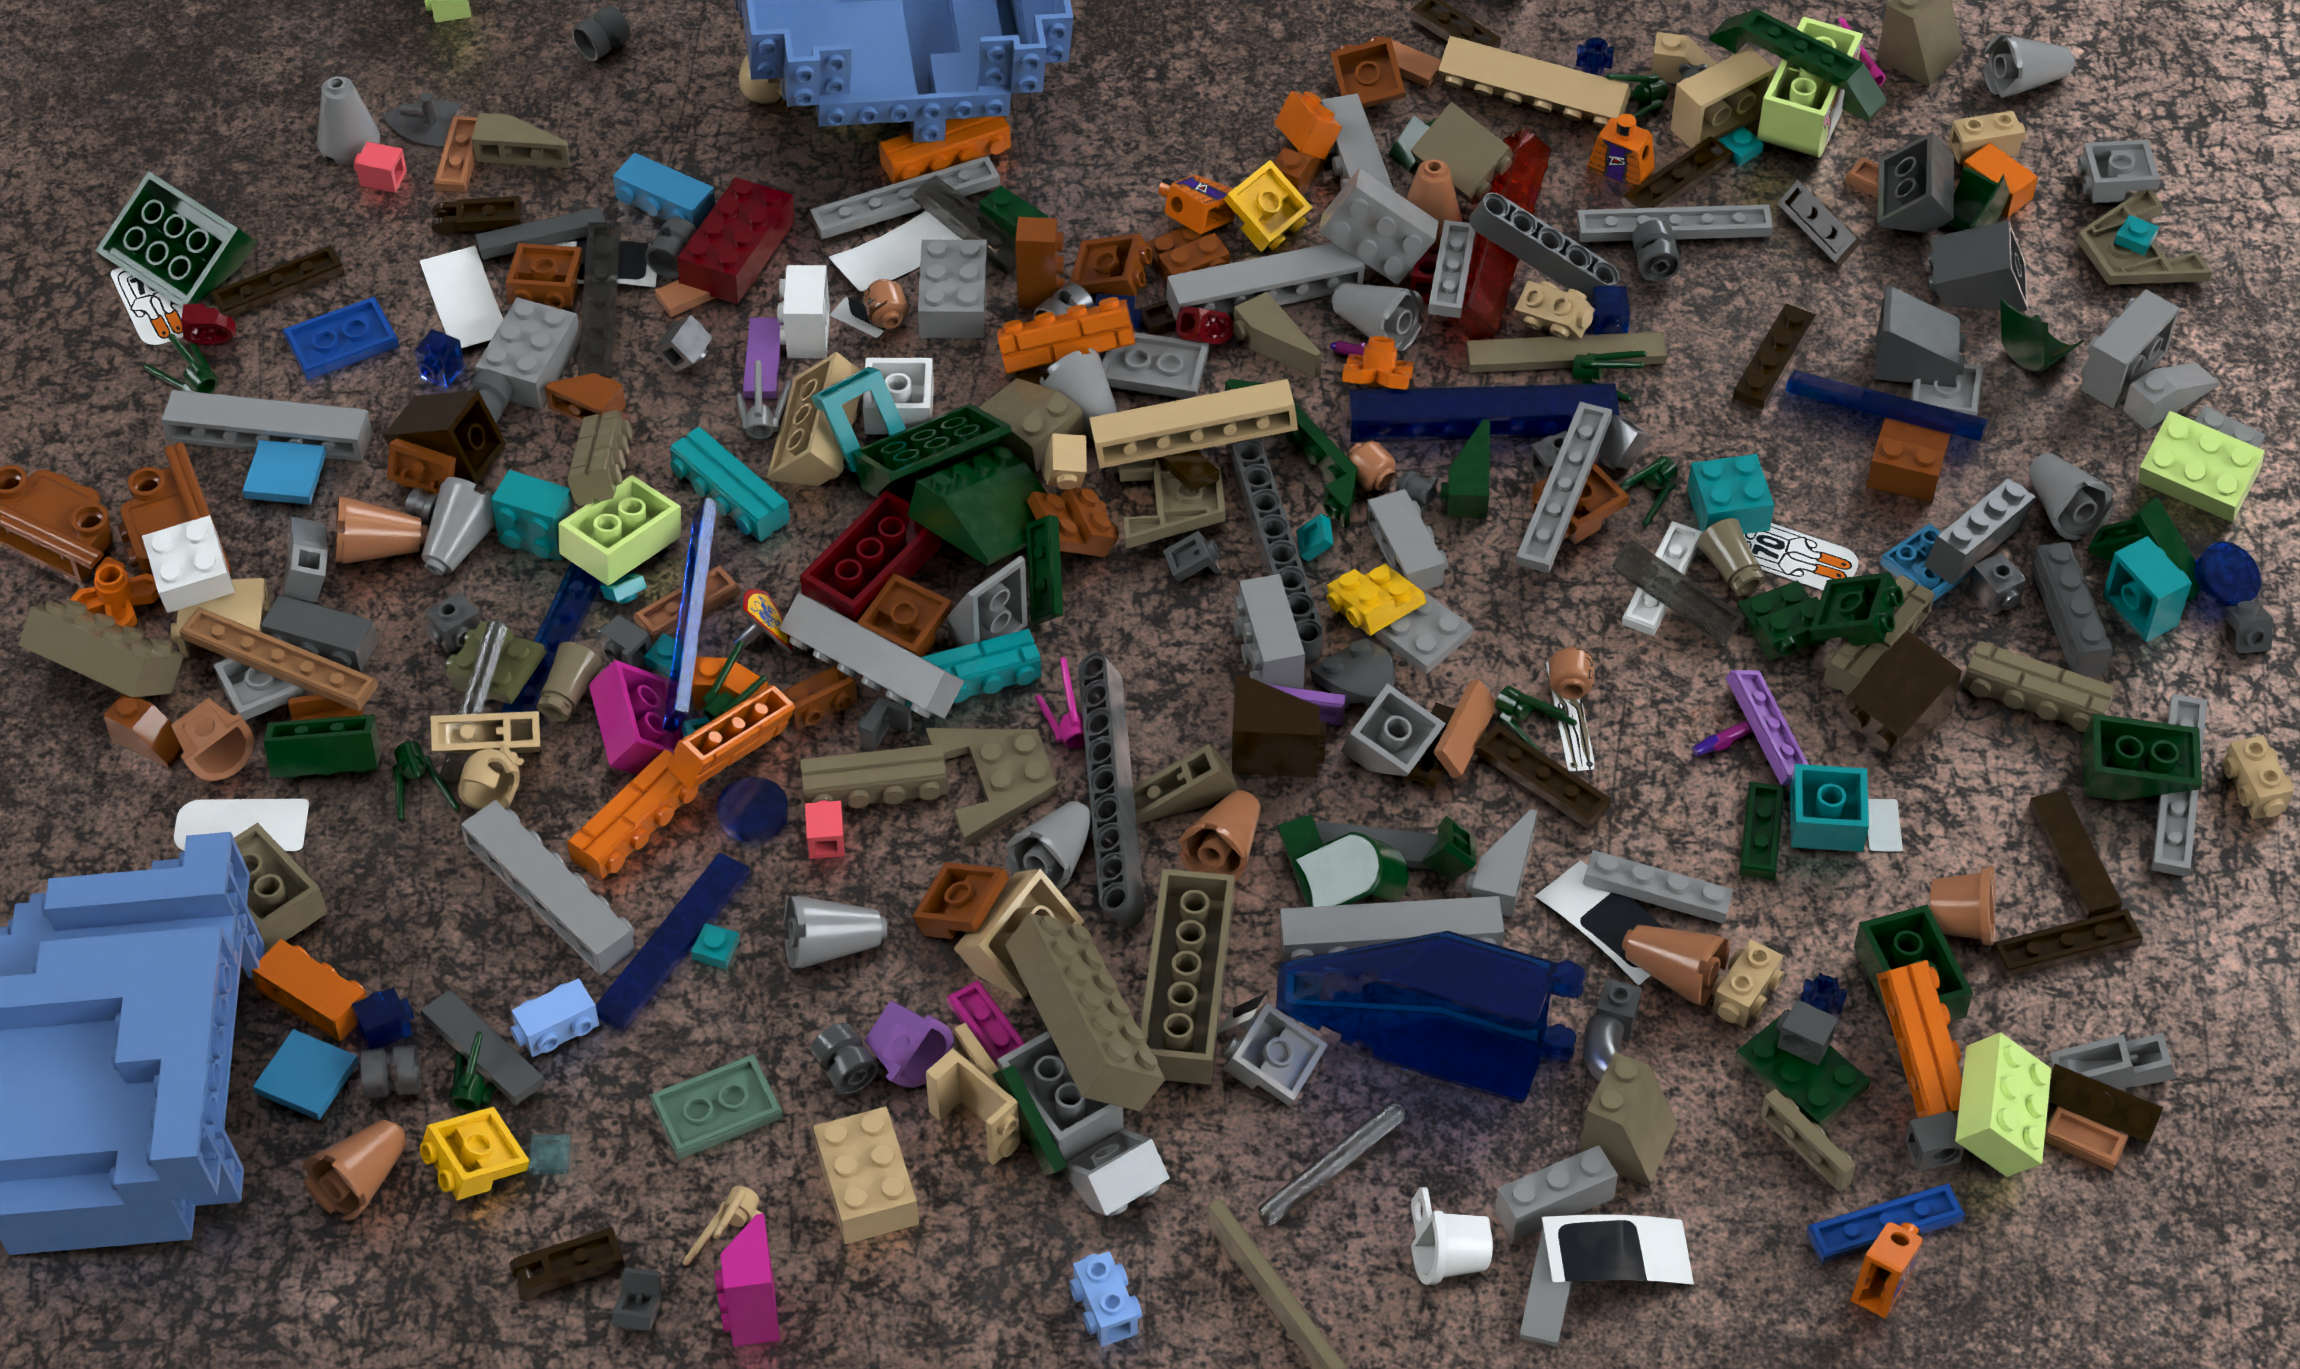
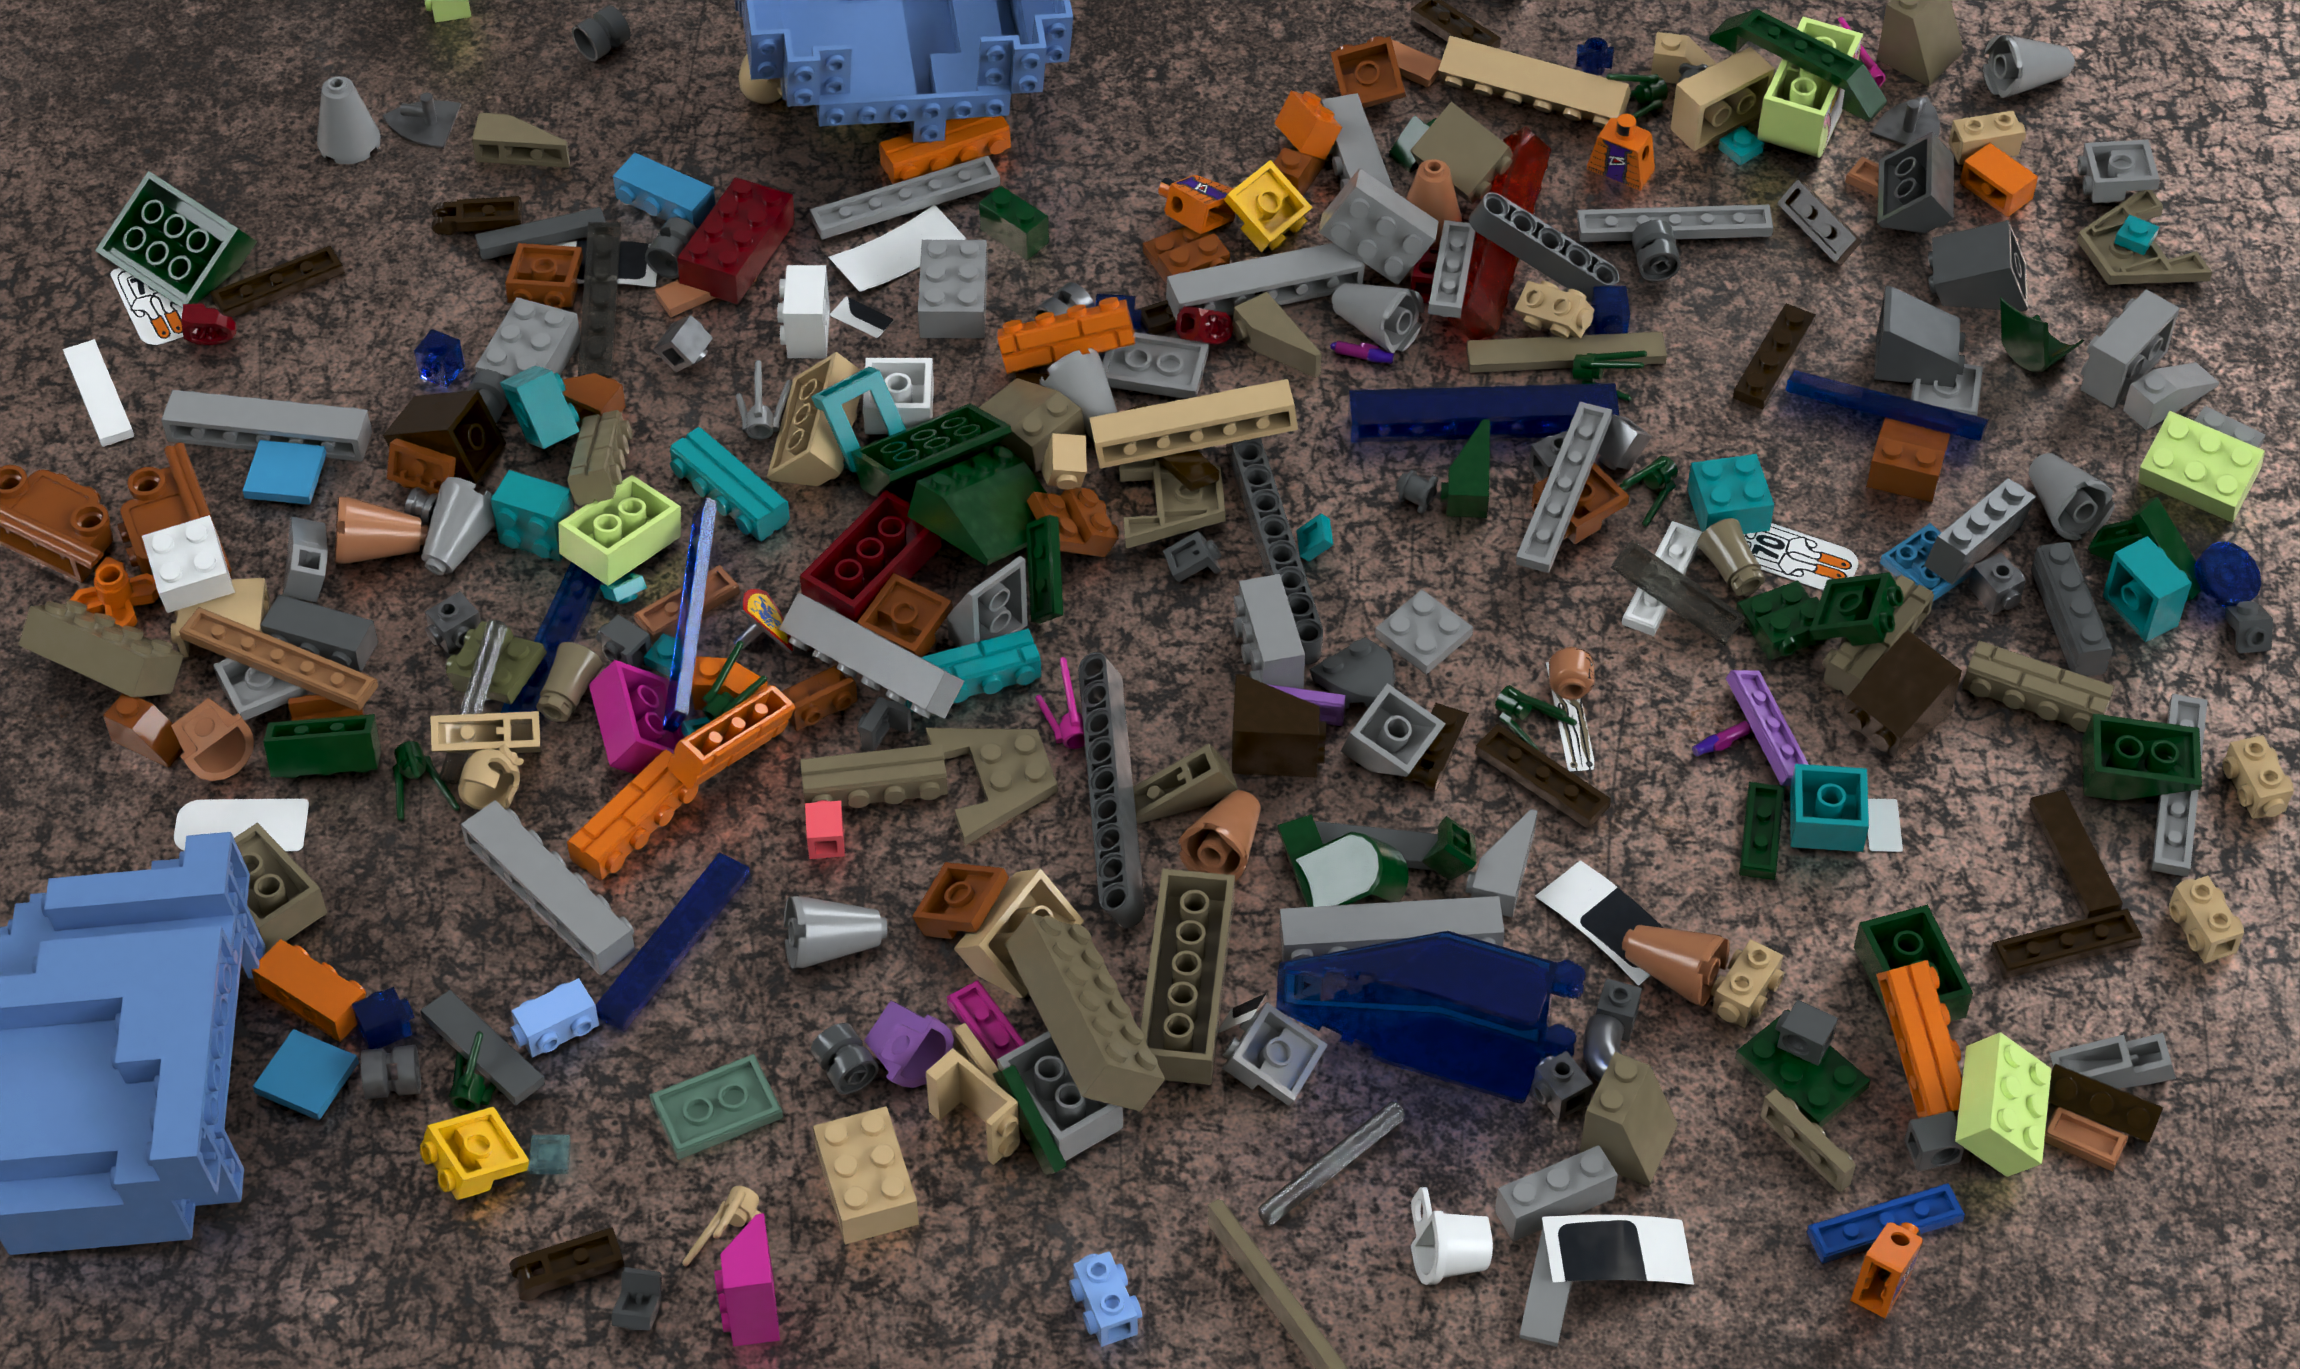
dark green plant [143,334,219,394] -> none
blue tile [282,296,400,380] -> none
nougat cone [302,1120,406,1221] -> none
coral brick [354,142,407,193] -> none
white sticker [420,246,504,350] -> none
nougat tile [434,116,478,193] -> none
teal plate [691,923,740,970] -> none
clear blue tile [716,777,788,841] -> none
medium lavender tile [743,318,783,399] -> none
nougat head [862,279,909,329] -> none
clear smoke plate [913,175,1016,275] -> none
light grey cone [1005,801,1093,891] -> none
dark orange brick [1015,217,1065,309] -> none
slope [1061,1129,1170,1216] -> none
dark orange plate [1070,233,1153,300] -> none
dark green slope [1225,379,1357,528] -> none
yellow plate [1326,563,1426,636] -> none
orange plant [1342,336,1414,390] -> none
nougat head [1347,441,1396,491] -> none
light grey brick [1366,489,1448,590] -> none
nougat tile [1433,679,1496,778] -> none
light grey plate [1583,850,1734,924] -> none
dark brown tile [1622,136,1734,208] -> none
clear blue gear [1800,973,1847,1015] -> none
nougat container [1930,866,1996,945] -> none
dark green piece [1946,166,2010,231] -> none
none -> white tile [63,339,134,447]
none -> teal brick [500,365,580,449]
none -> flat silver brick [1532,1051,1593,1120]
none -> flat silver shield [1871,97,1940,146]
none -> tan brick [2169,876,2244,963]

